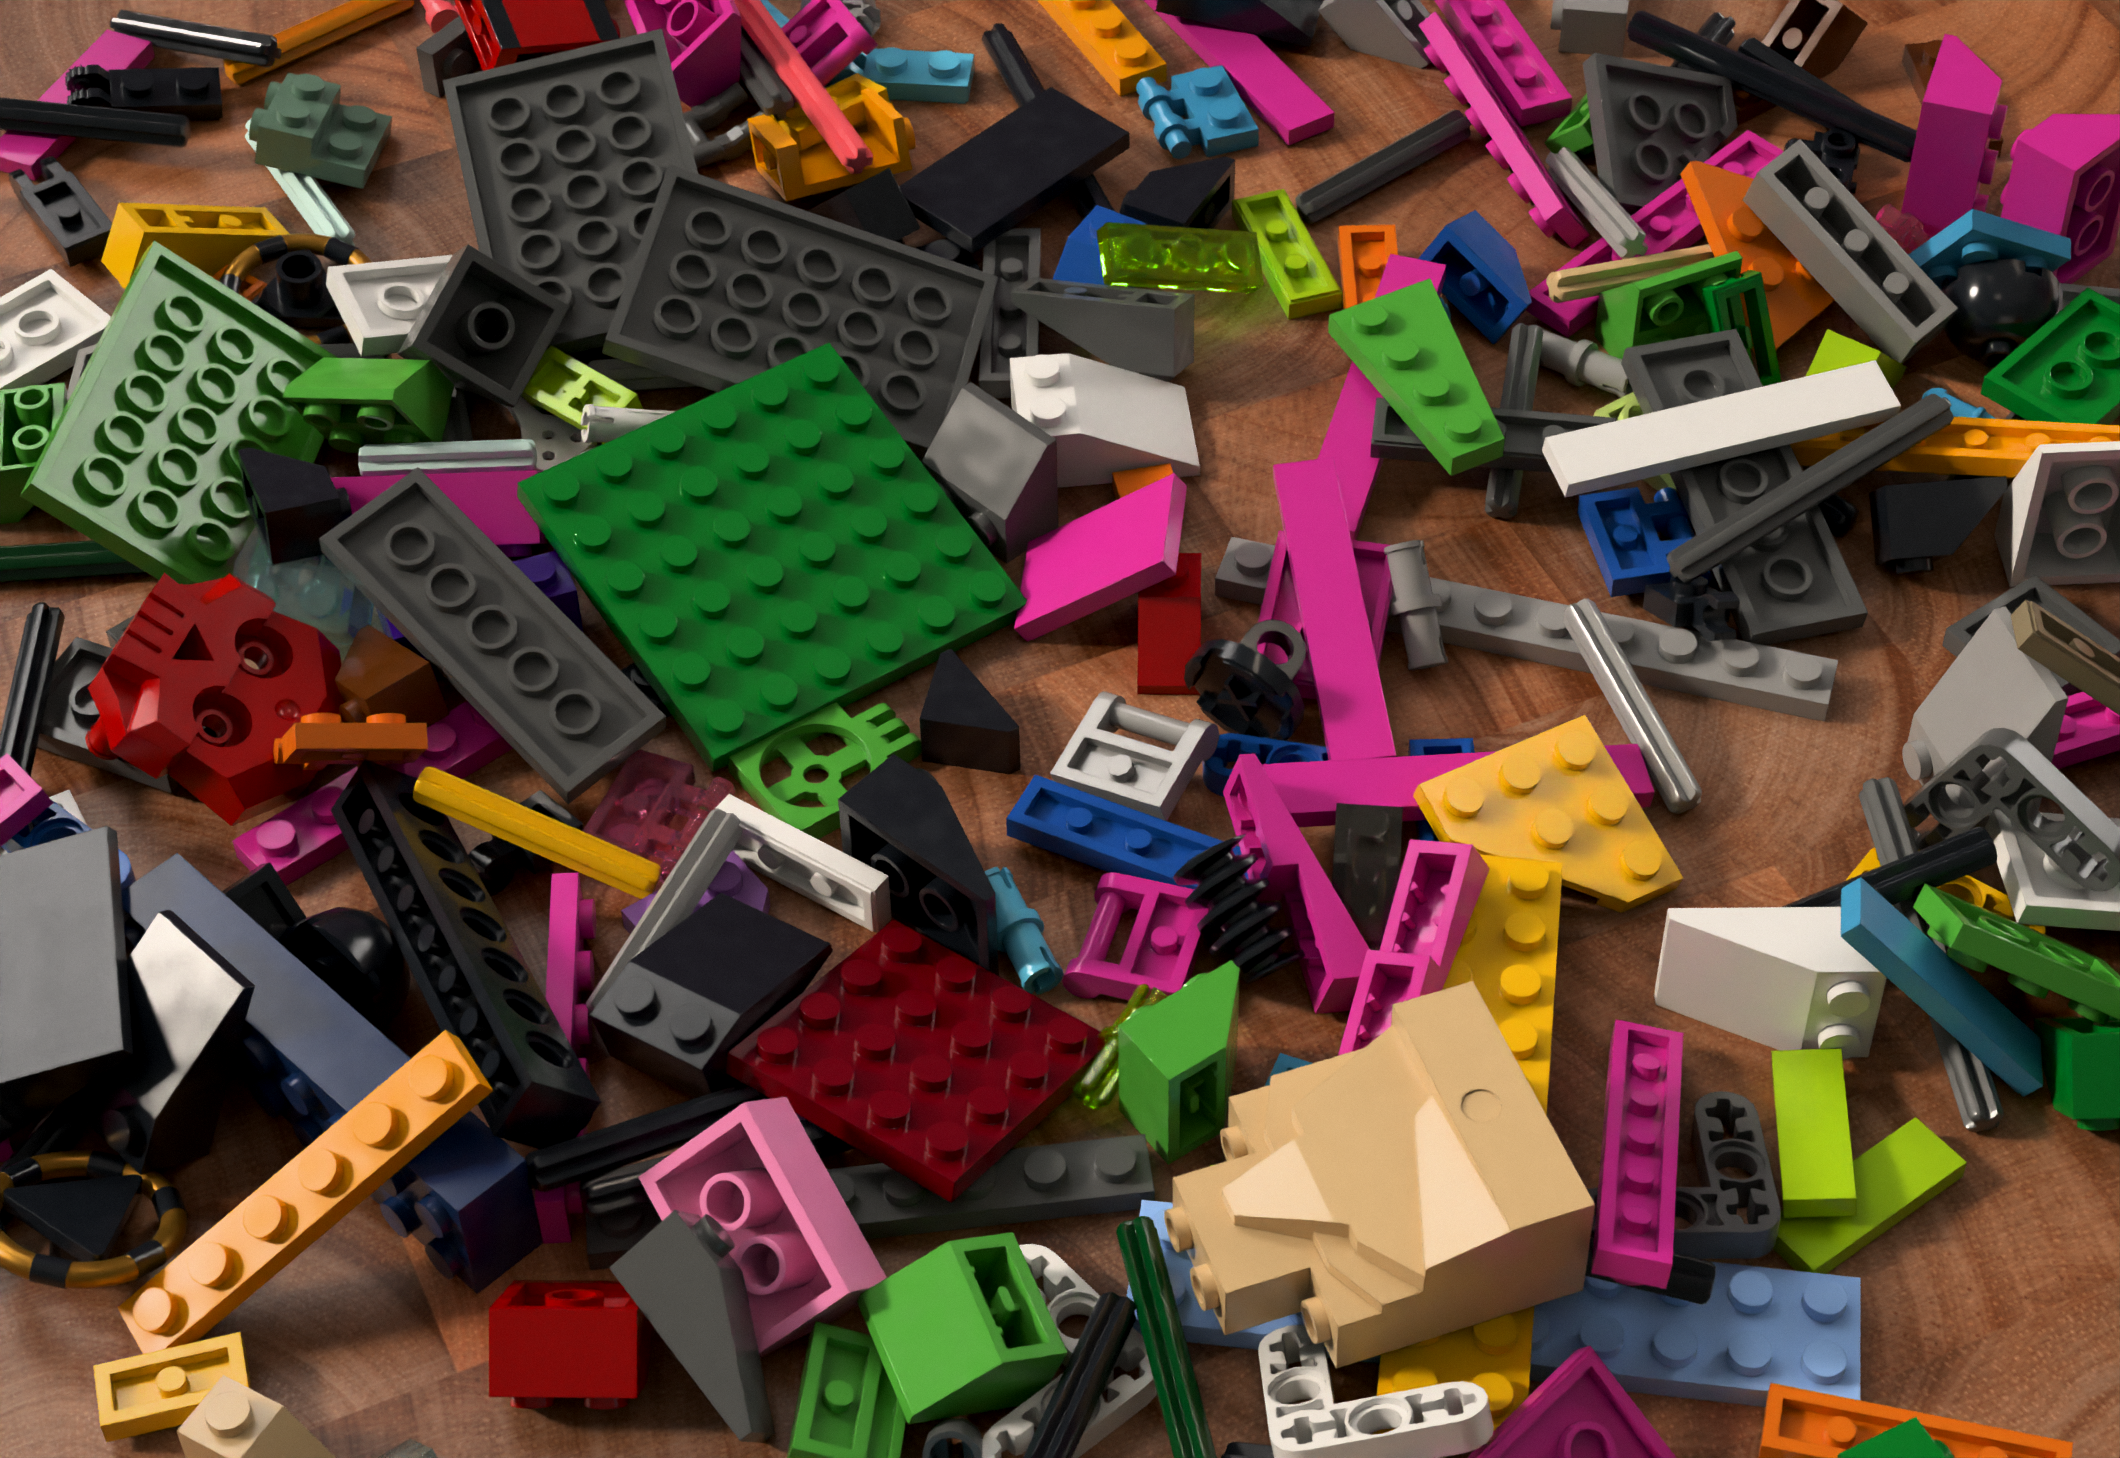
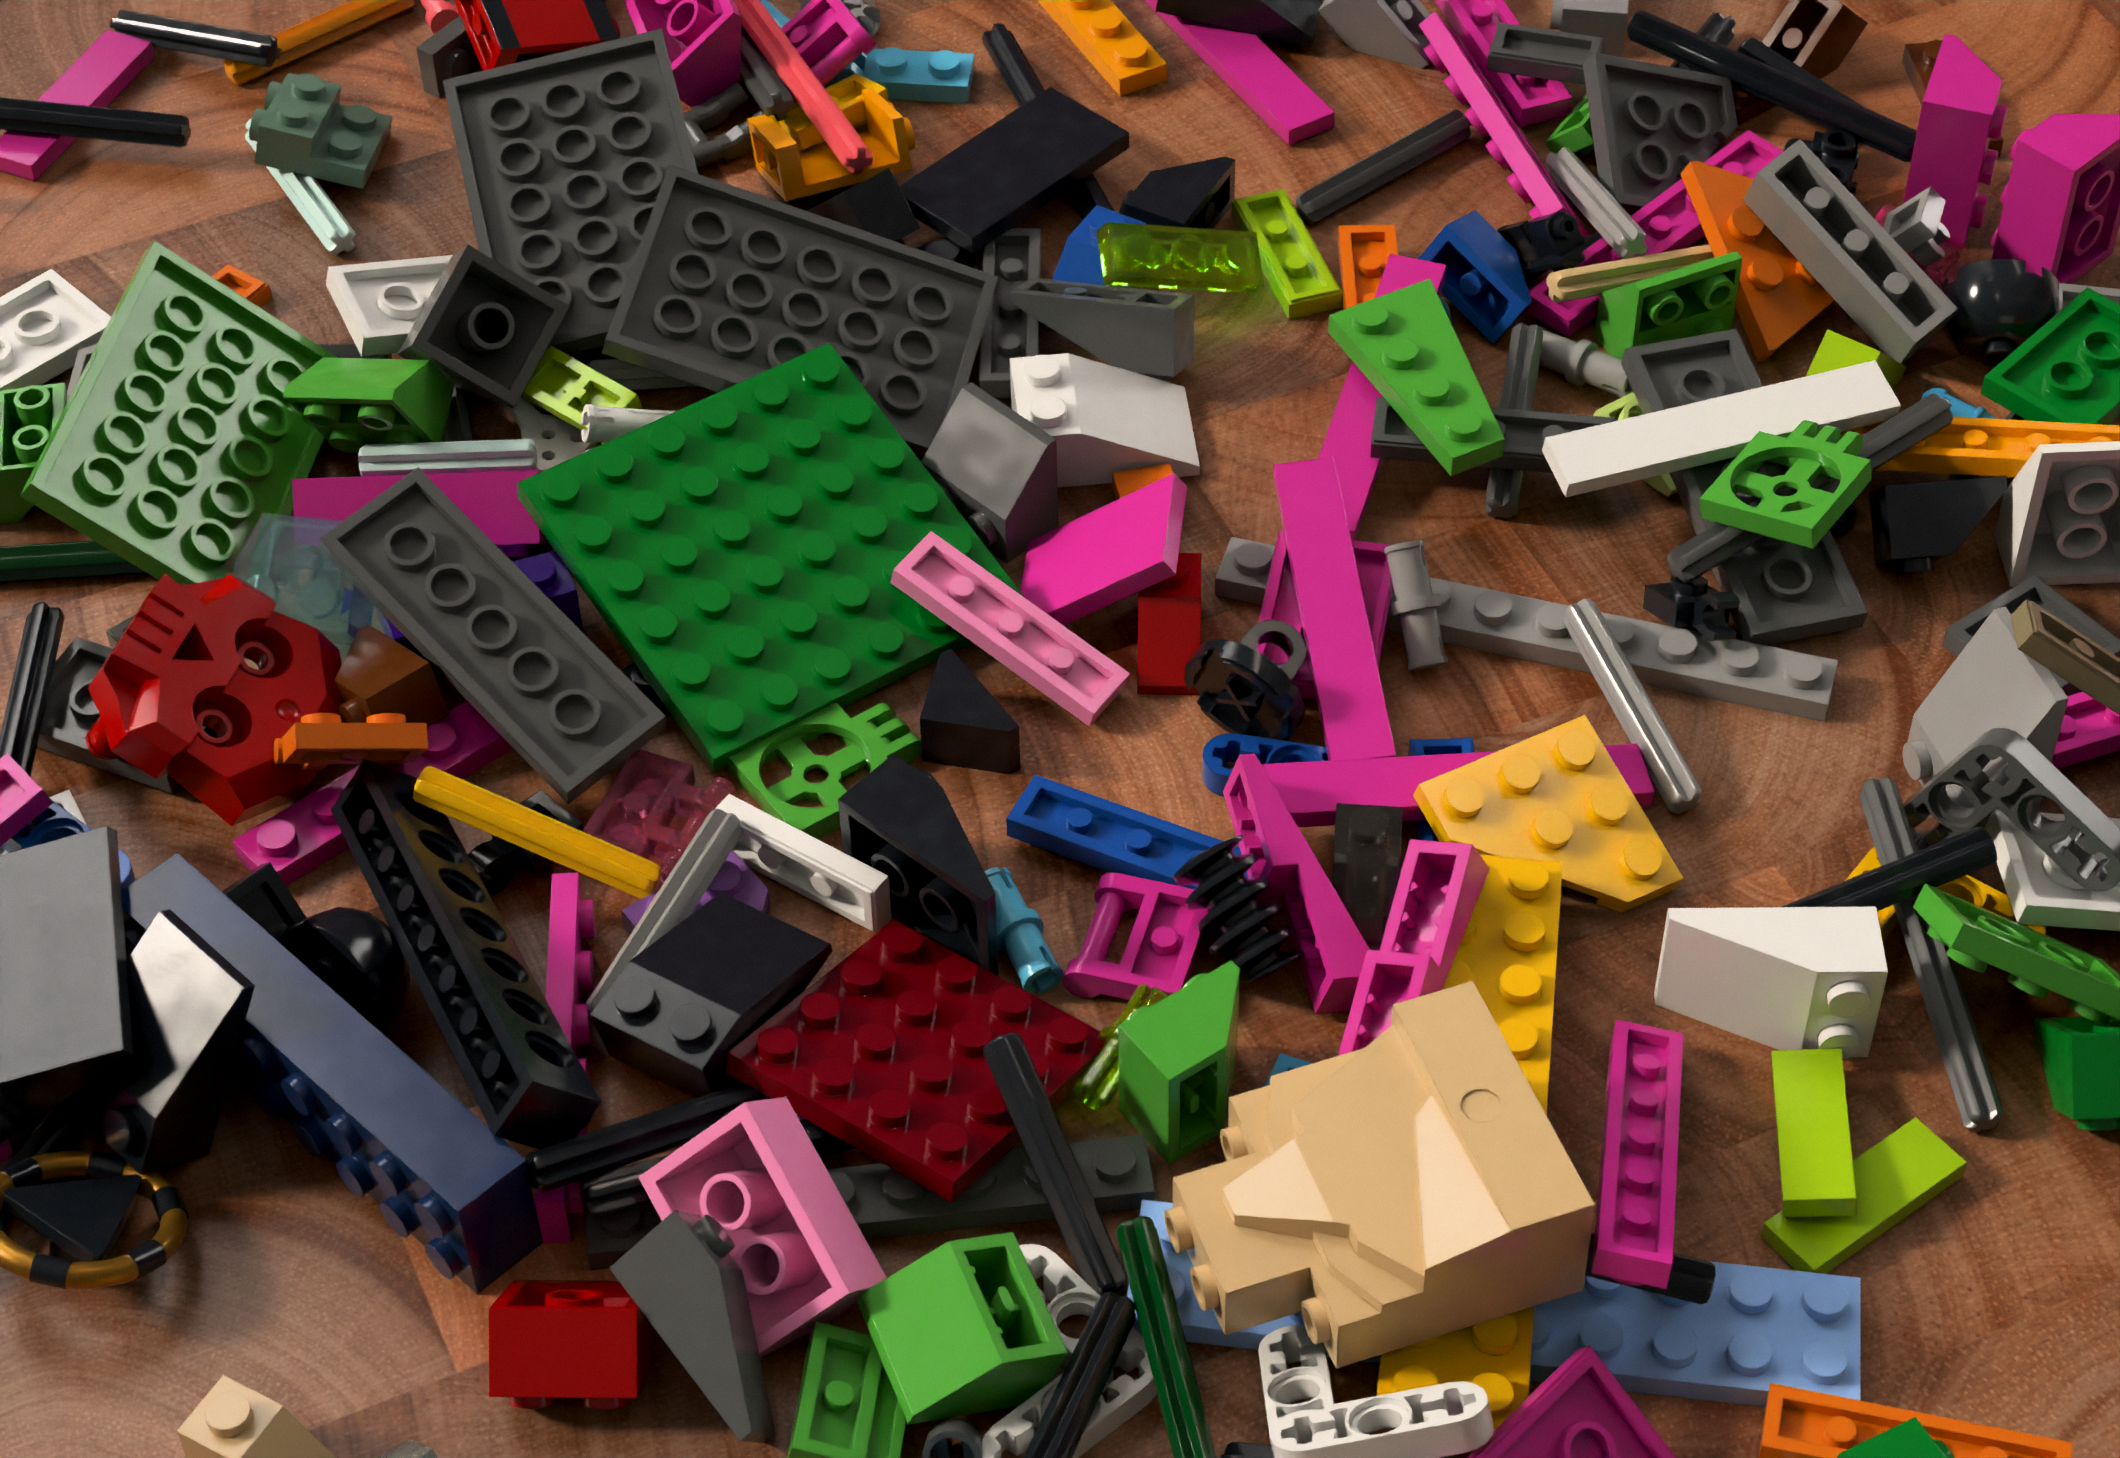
black hinge [8,156,112,267] -> none
black hinge [65,65,223,121] -> none
yellow plate [93,1332,252,1443] -> none
yellow slope [101,203,290,289] -> none
light orange plate [117,1030,494,1354] -> none
black piece [219,233,372,344] -> none
black slope [238,448,352,565] -> none
light grey plate [1050,691,1219,821] -> none
dark azure plate [1136,65,1259,159] -> none
blue plate [1577,487,1713,597] -> none
dark grey beam [1587,1091,1781,1259] -> none
green tile [1701,270,1782,386] -> none
dark azure tile [1841,877,2043,1097] -> none
dark azure plate [1908,209,2071,290] -> none
none -> bright pink plate [890,531,1130,727]
none -> black axle [983,1032,1128,1296]
none -> dark grey tile [1487,23,1605,85]
none -> black hinge [1497,211,1601,282]
none -> bright green piece [1700,420,1872,549]
none -> light grey tile [1883,186,1950,267]

